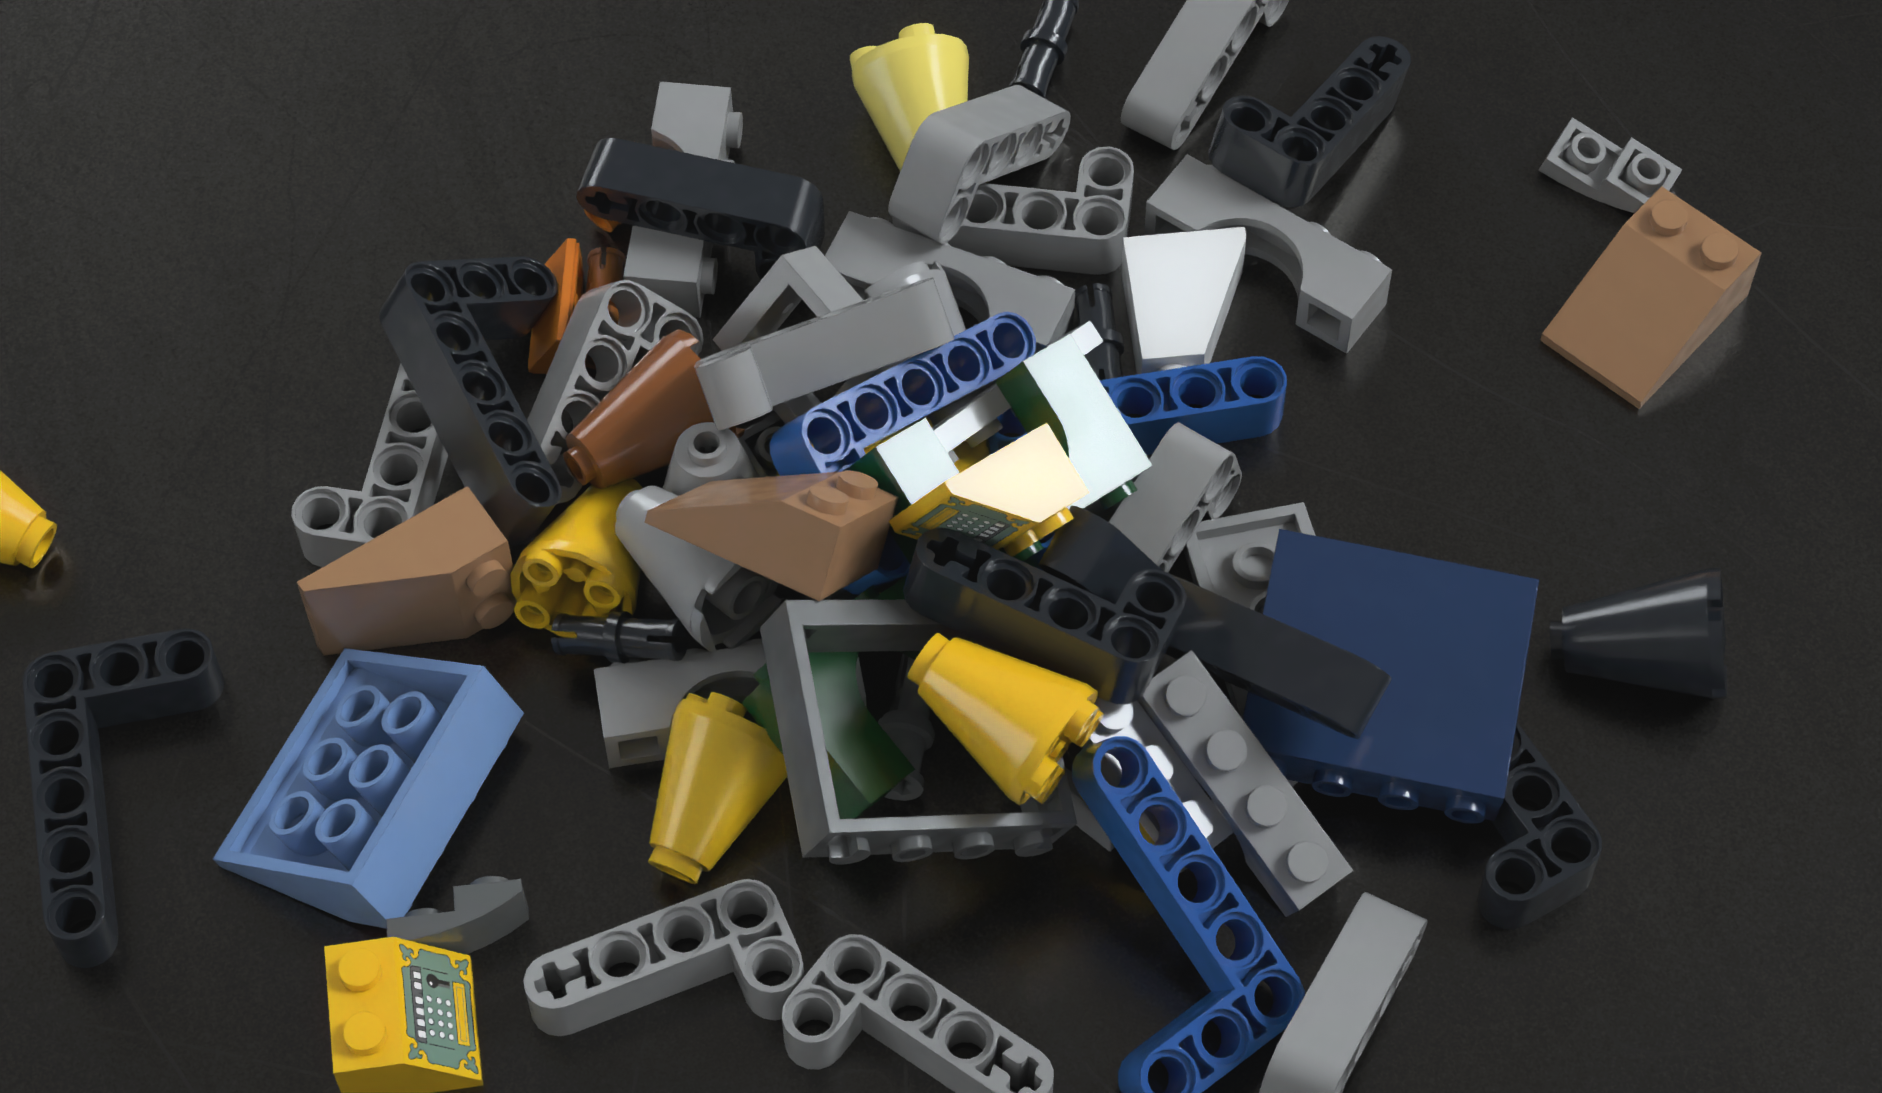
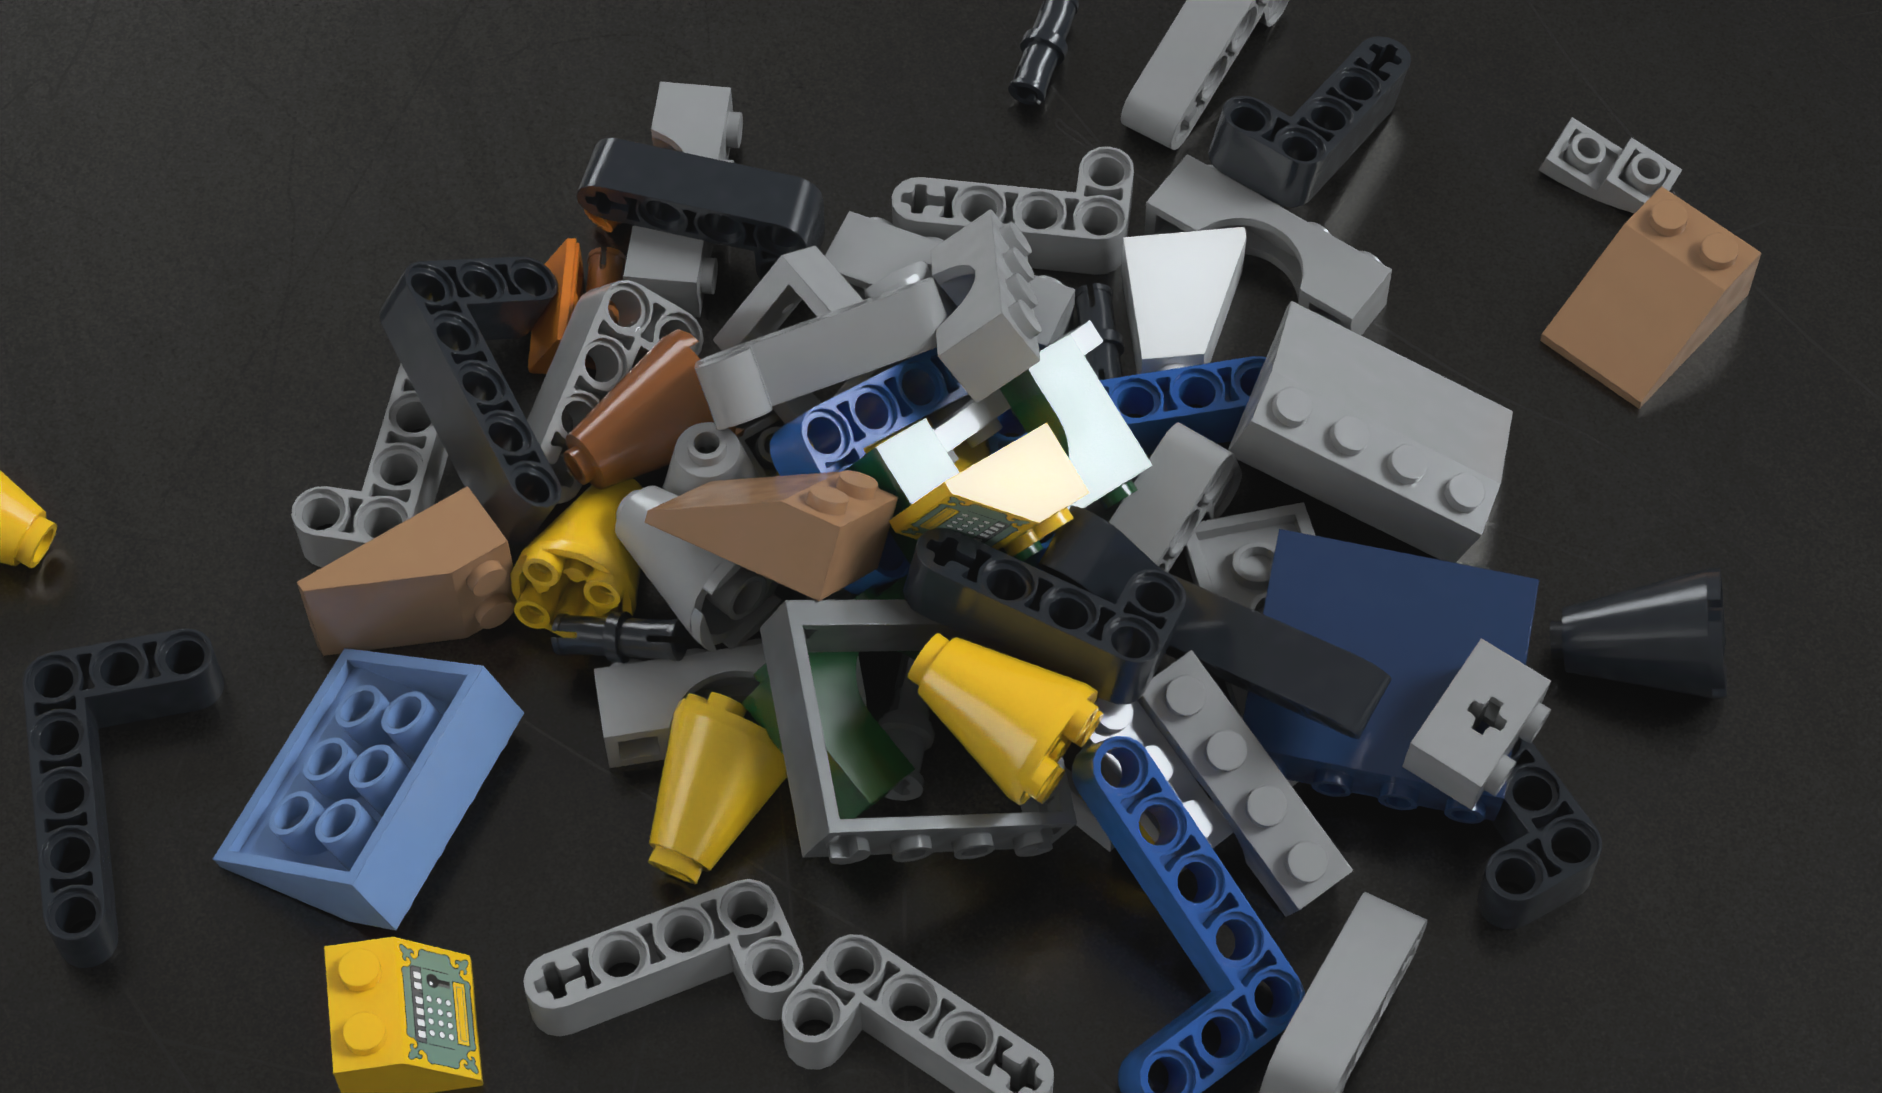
dark grey slope [386,876,529,955] -> none
light yellow cone [850,23,969,171] -> none
light grey beam [888,85,1071,244] -> none
none -> light grey arch [931,209,1042,404]
none -> light grey slope [1228,301,1513,563]
none -> light grey brick [1402,638,1551,810]

